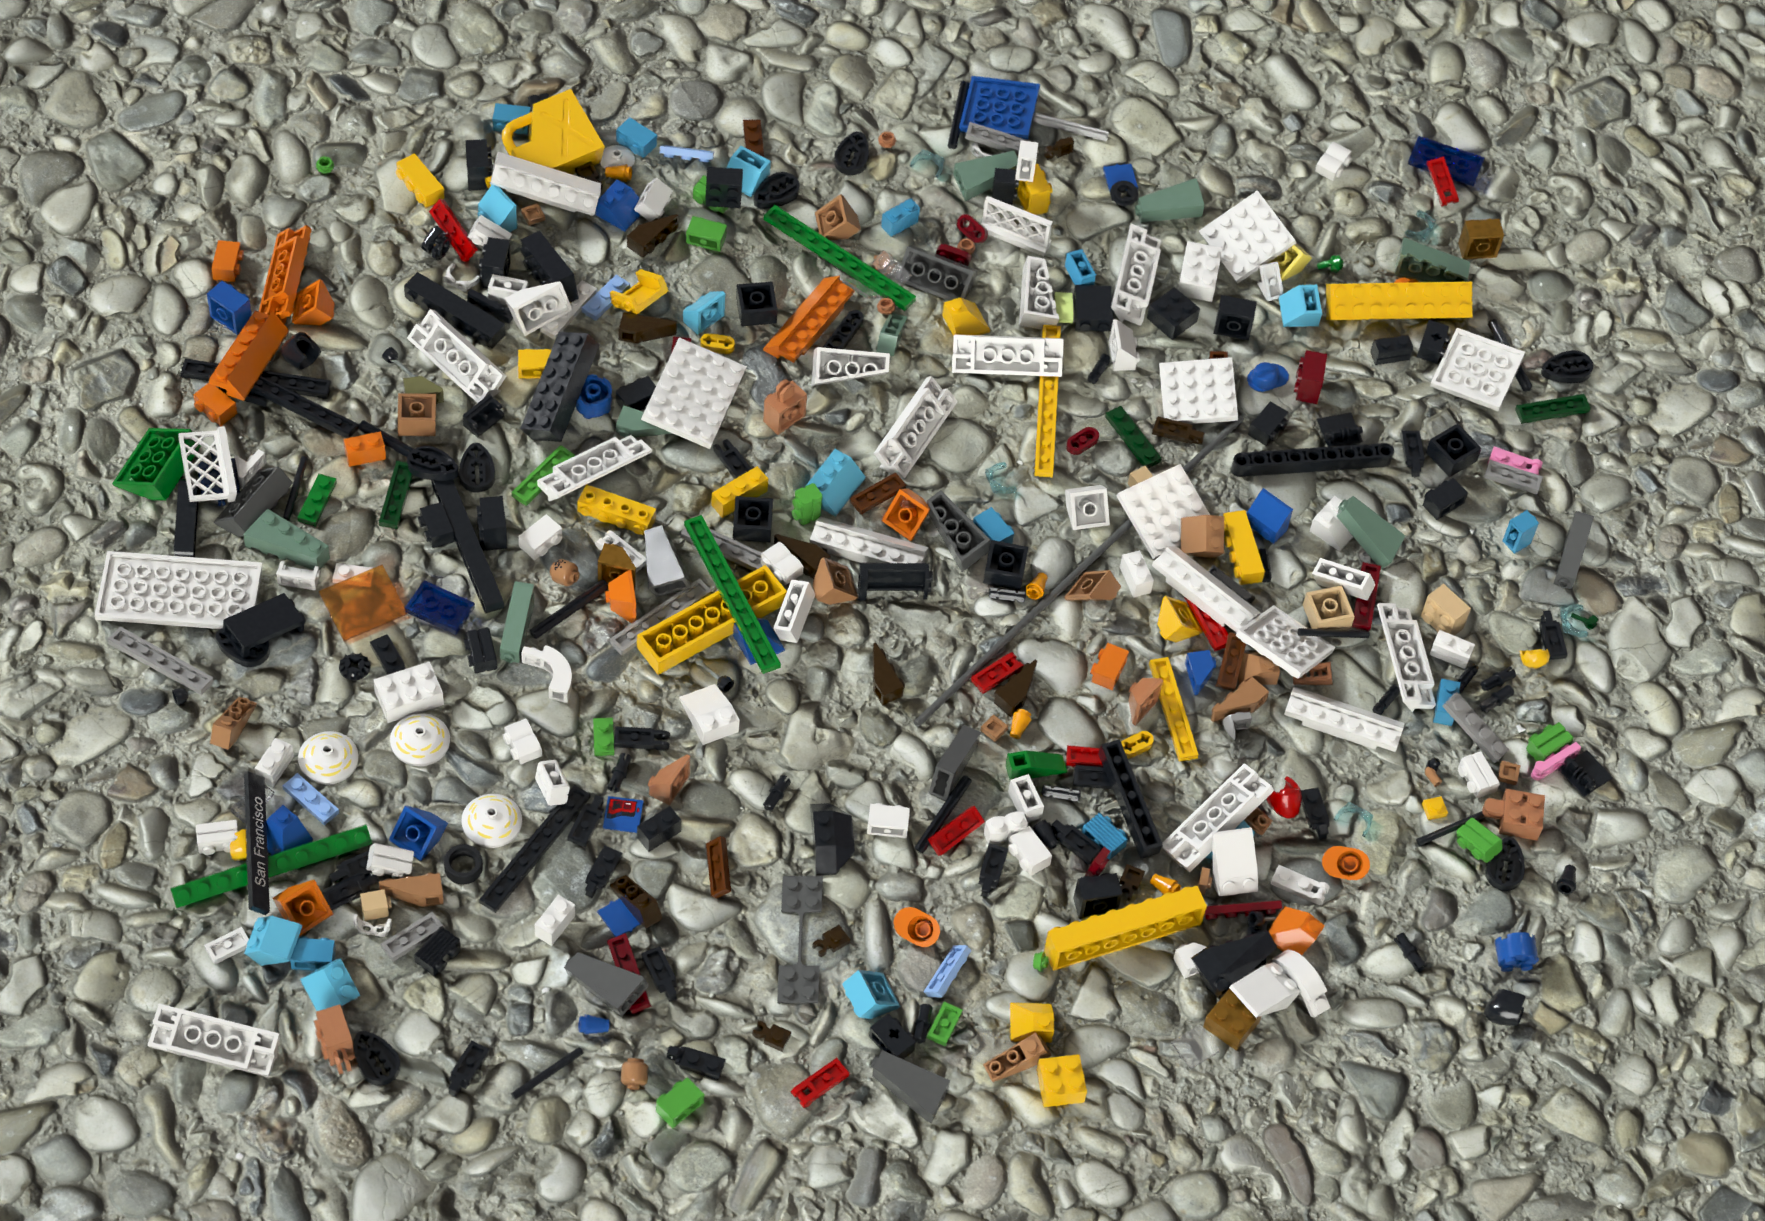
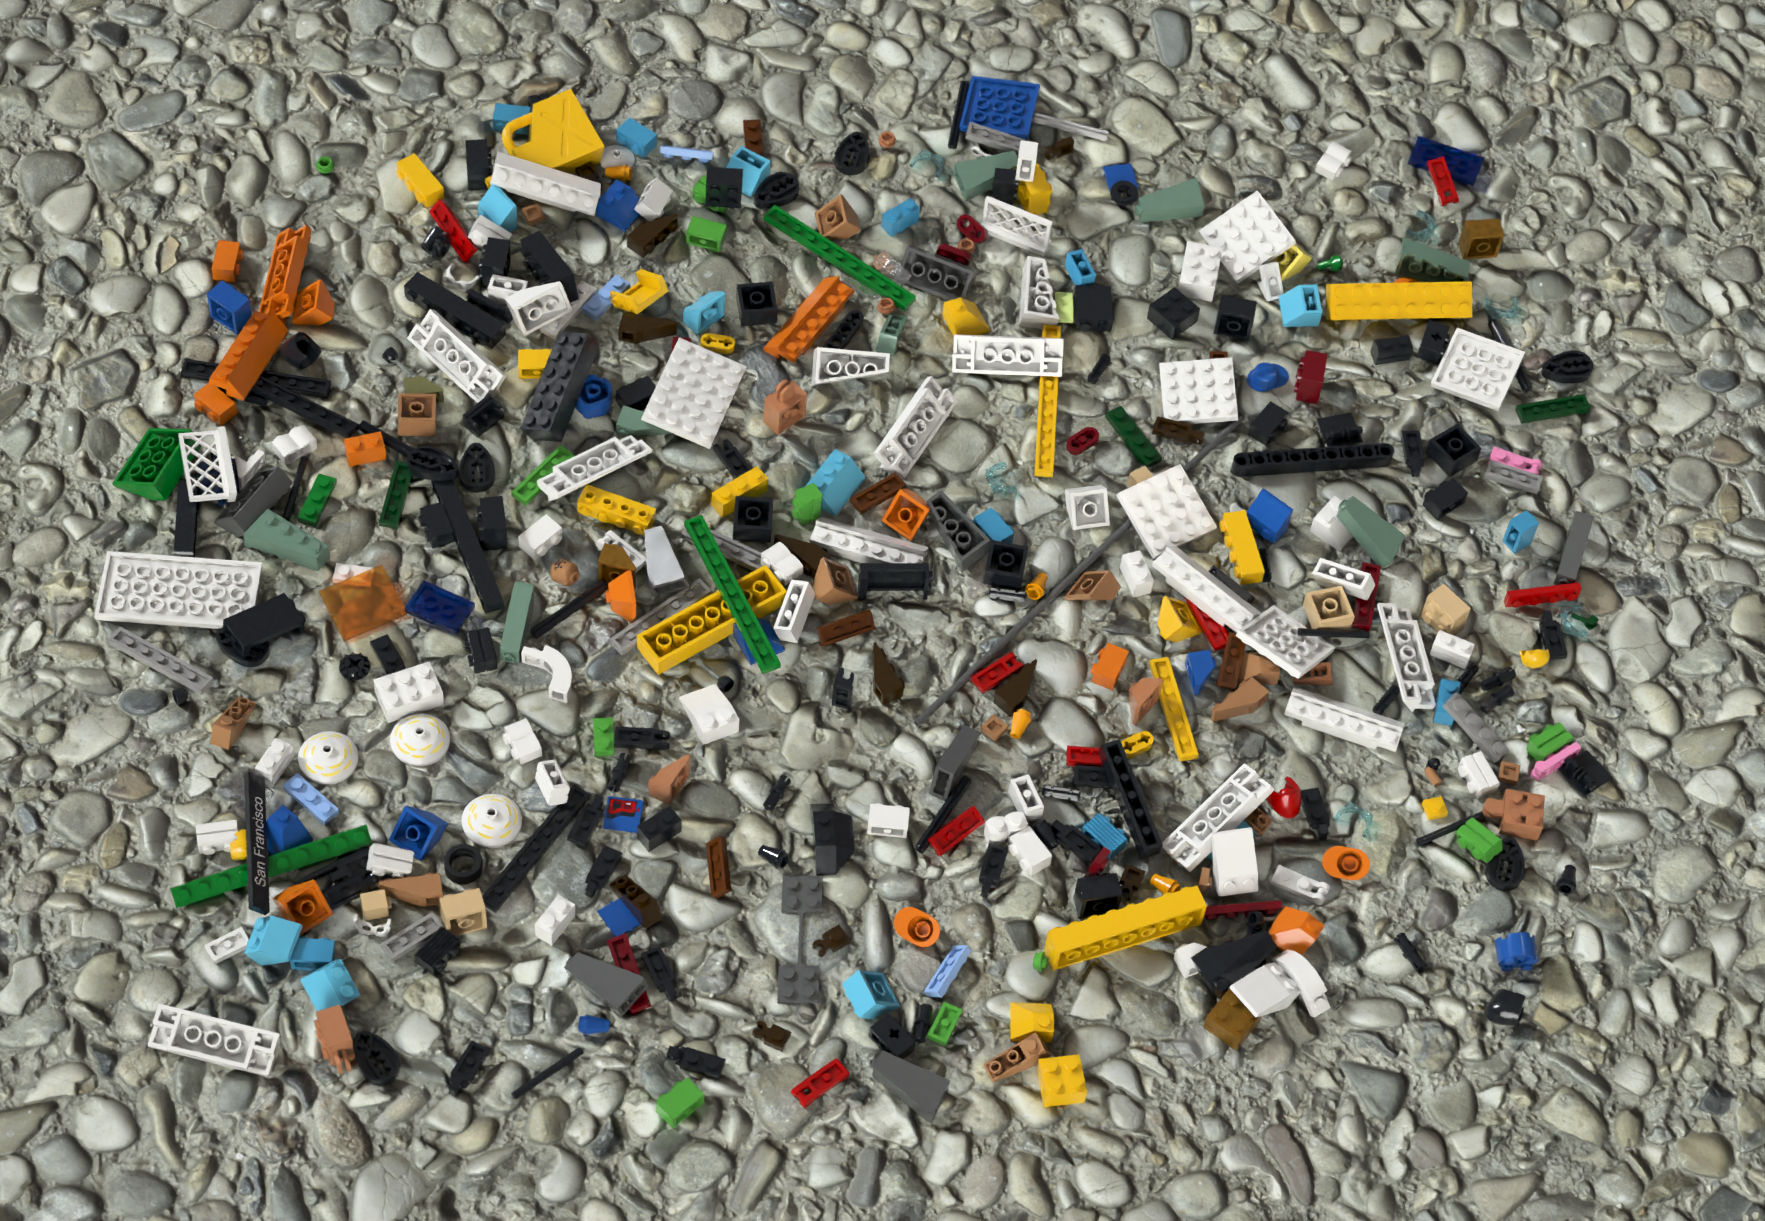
white hinge [276,561,320,590] -> none
medium nougat head [620,1058,649,1090] -> none
green slope [1005,750,1067,780] -> none
white slope [1109,320,1140,371] -> none
white slope [1111,224,1161,326] -> none
medium nougat slope [1181,515,1224,558] -> none
light grey plate [1222,712,1252,740] -> none
none -> white brick [272,425,317,465]
none -> black bar [294,847,369,885]
none -> tan brick [439,888,487,936]
none -> black cone [758,845,789,869]
none -> reddish brown plate [816,610,876,647]
none -> black hinge [831,667,854,710]
none -> clear light blue cap [1484,298,1518,319]
none -> red plate [1504,582,1582,608]

